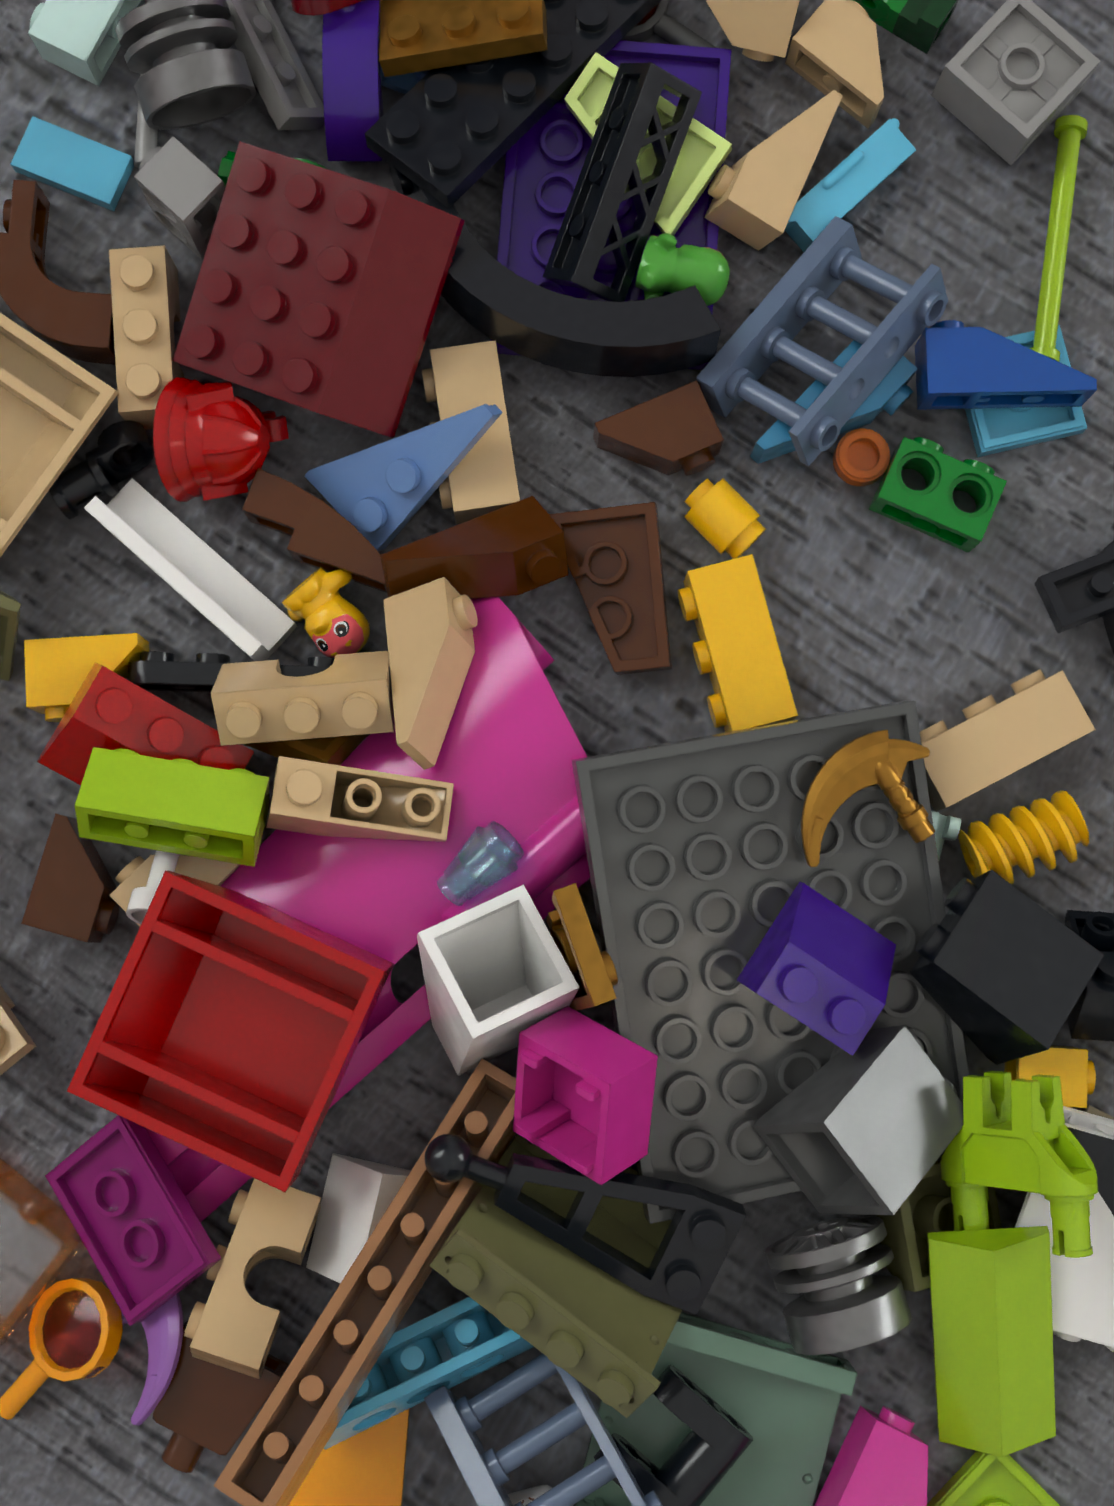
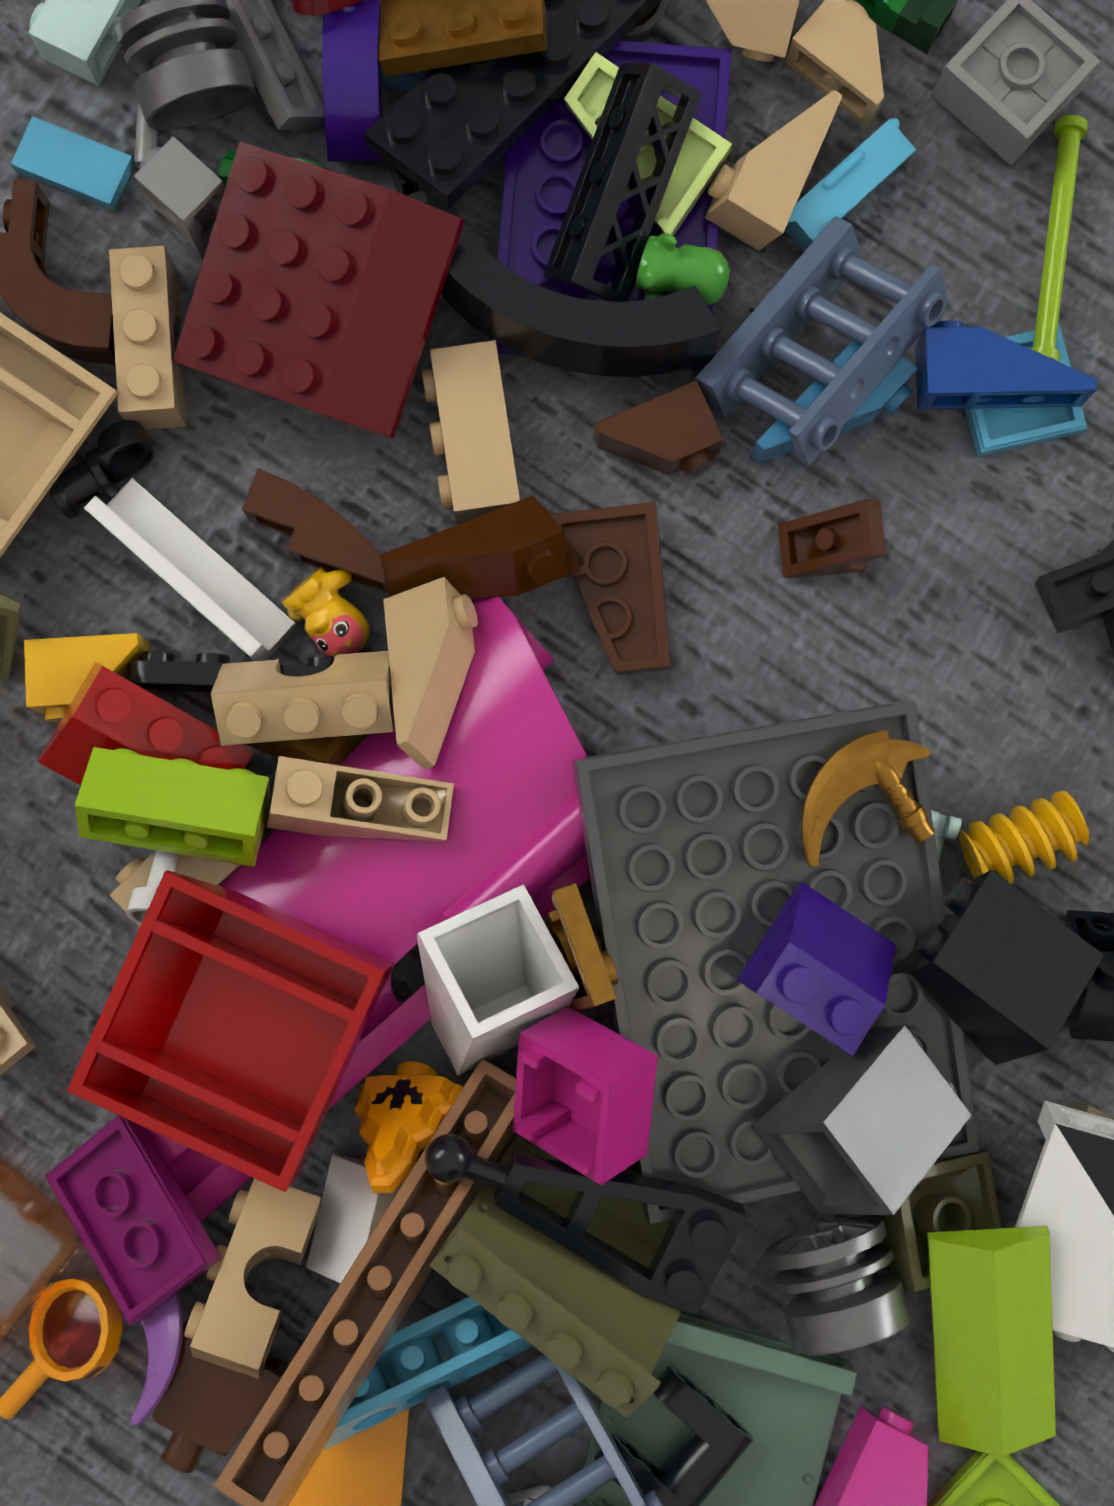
reddish brown slope [21,813,120,943] -> none
red helmet [153,377,289,502] -> none
medium blue wing [305,404,503,551] -> none
clear light blue cone [437,821,524,906] -> none
yellow brick [678,554,798,733] -> none
yellow brick [684,478,766,559] -> none
orange tile [833,428,890,487] -> none
green brick [869,437,1007,553] -> none
tan brick [920,669,1096,811] -> none
lime connector [940,1071,1098,1258] -> none
yellow brick [1004,1046,1096,1108] -> none
none -> light orange rock [354,1061,463,1193]
none -> reddish brown slope [778,499,886,578]

